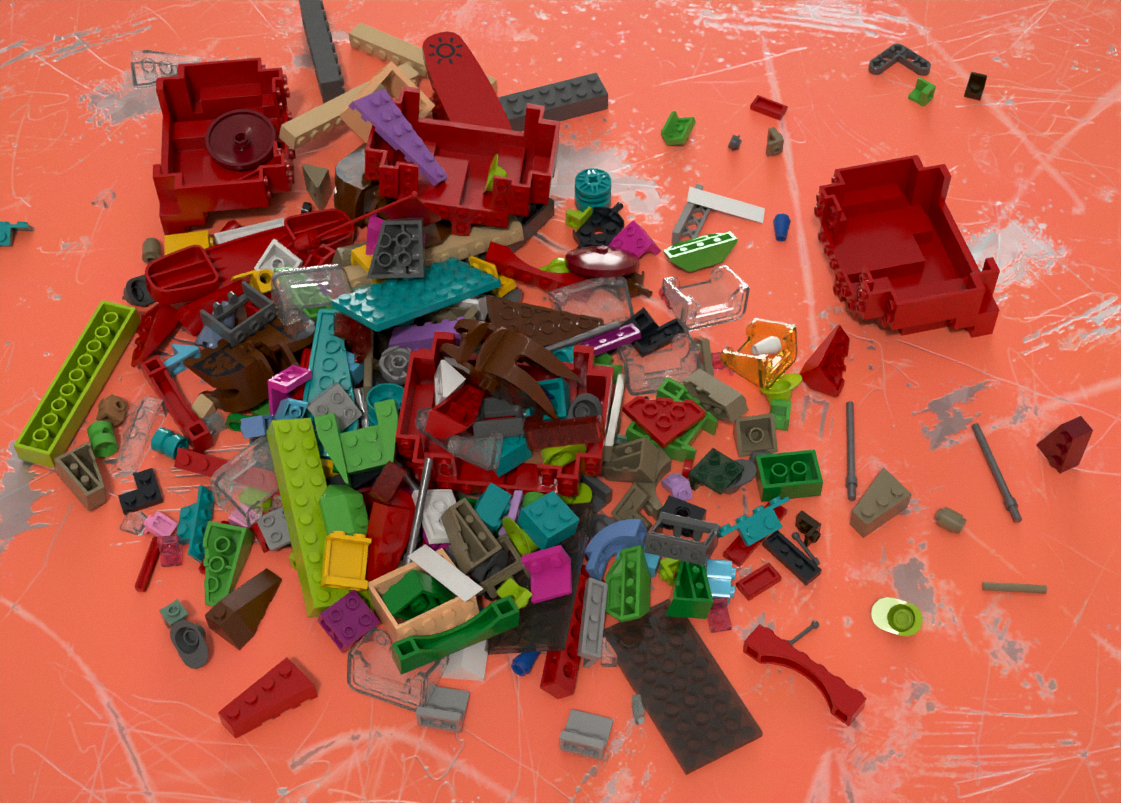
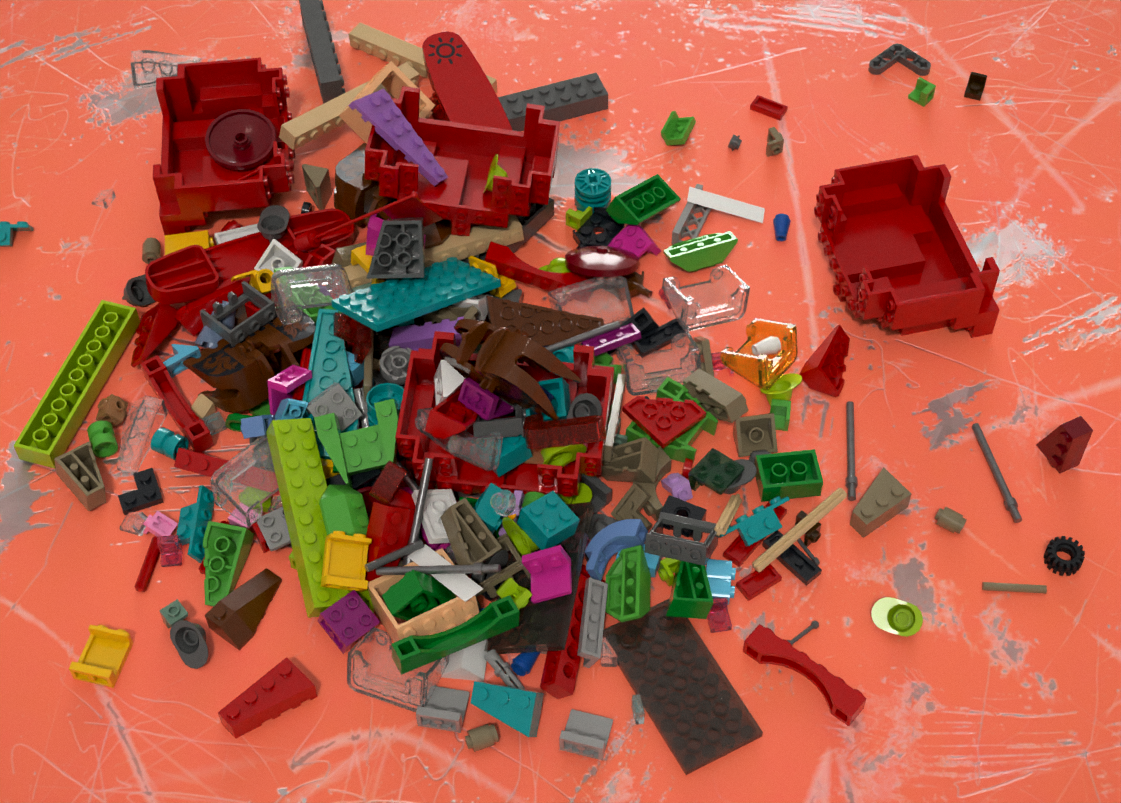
none -> yellow panel [69,625,134,688]
none -> dark grey piece [257,205,289,243]
none -> dark grey bar [365,540,424,572]
none -> flat silver bar [376,562,501,575]
none -> magenta bracket [458,378,514,420]
none -> dark tan brick [465,724,499,752]
none -> teal wedge [471,681,544,737]
none -> light grey pin [484,649,525,689]
none -> clear animal [490,490,520,520]
none -> green slope [606,174,681,225]
none -> tan axle [714,493,742,536]
none -> tan axle [752,488,847,572]
none -> black tyre [1044,536,1085,576]

